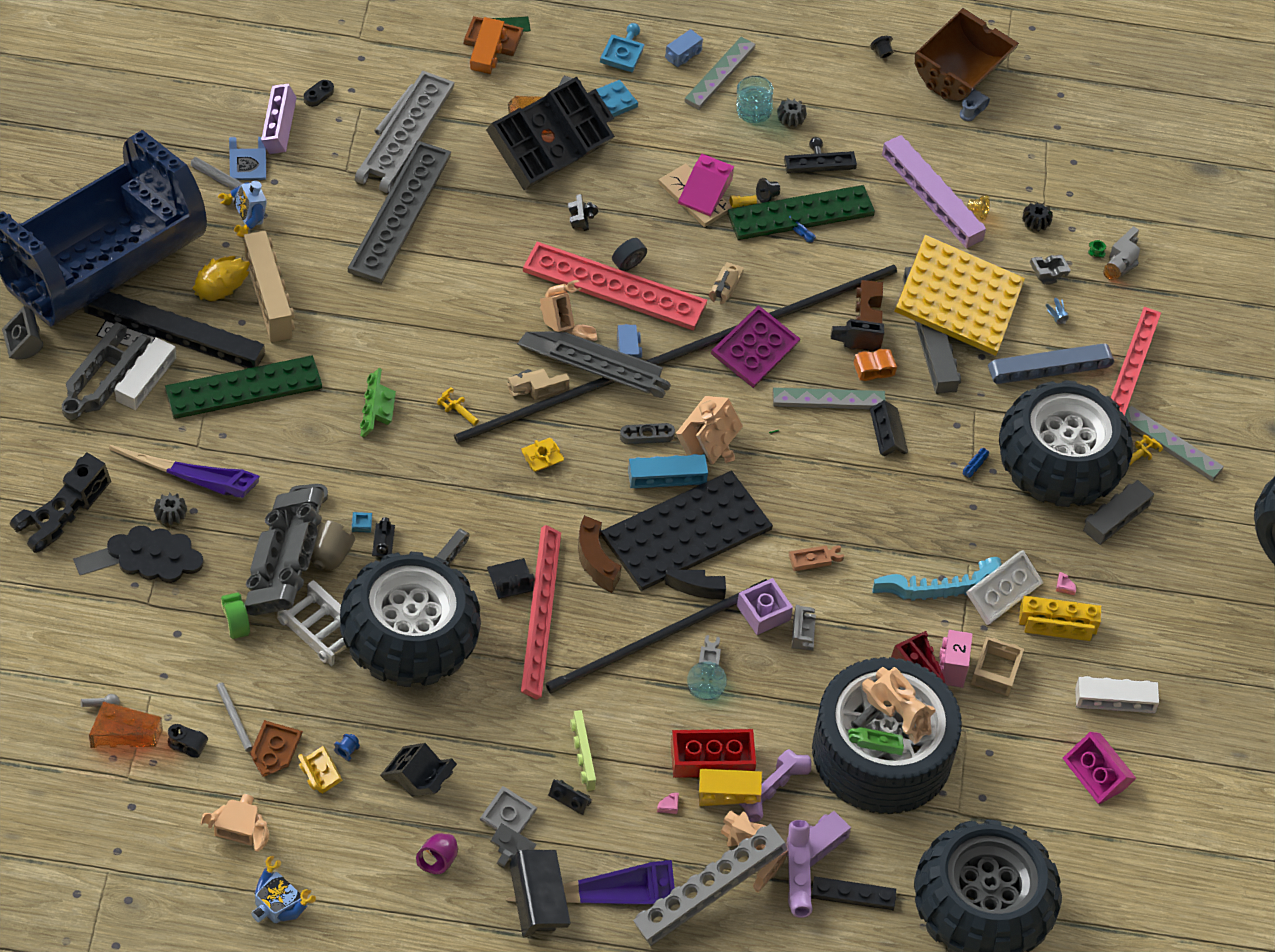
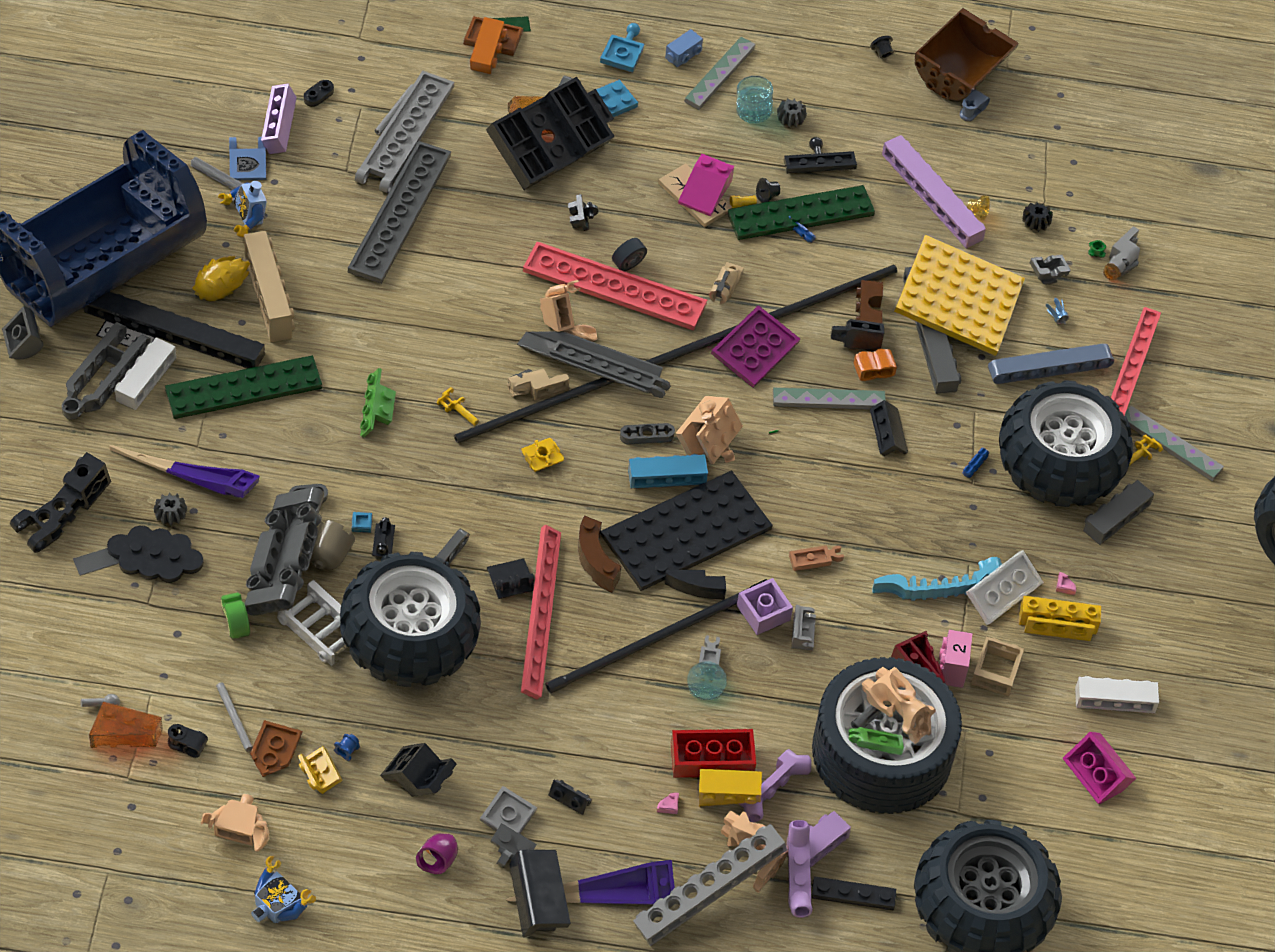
yellowish green plate [570,710,596,791] -> none
medium blue brick [617,324,642,359] -> none

